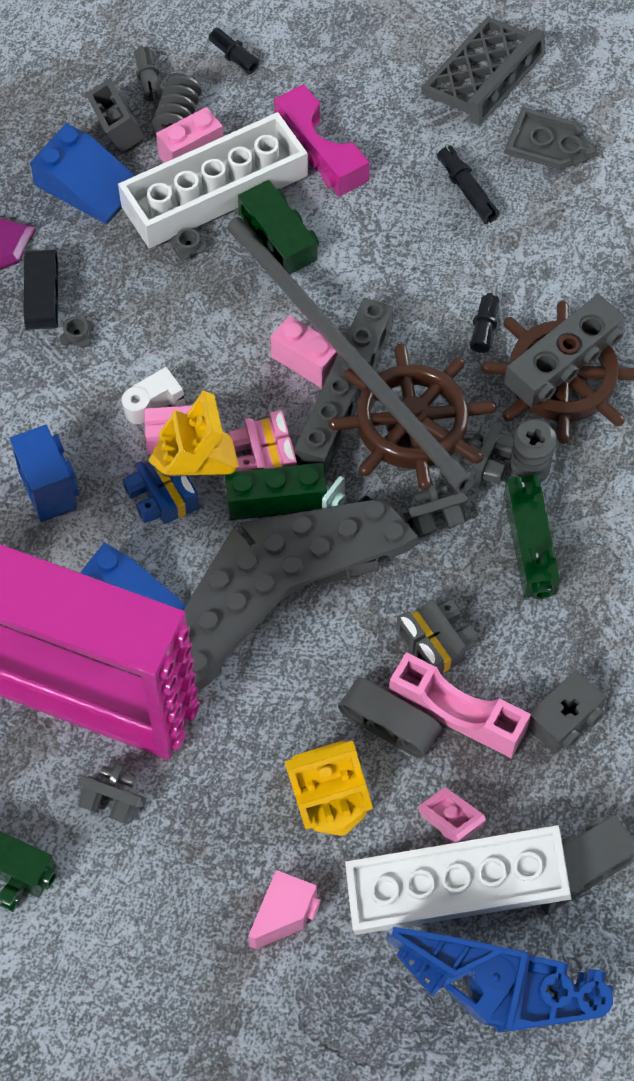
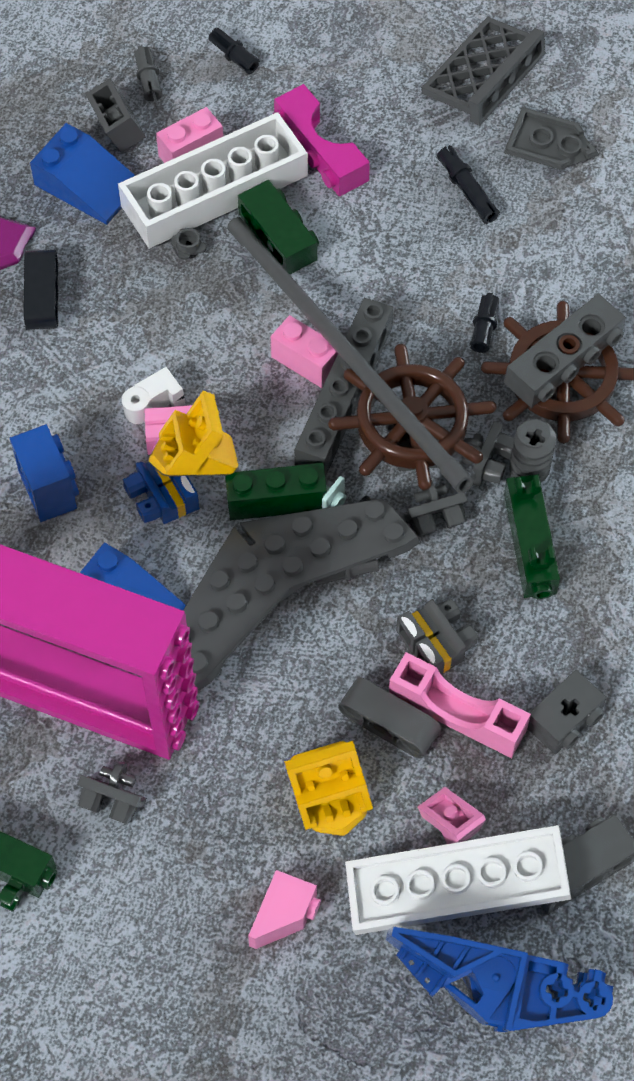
dark grey plate [60,316,94,348] -> none
dark grey piece [151,73,202,133] -> none
bright pink hips [229,410,297,472] -> none

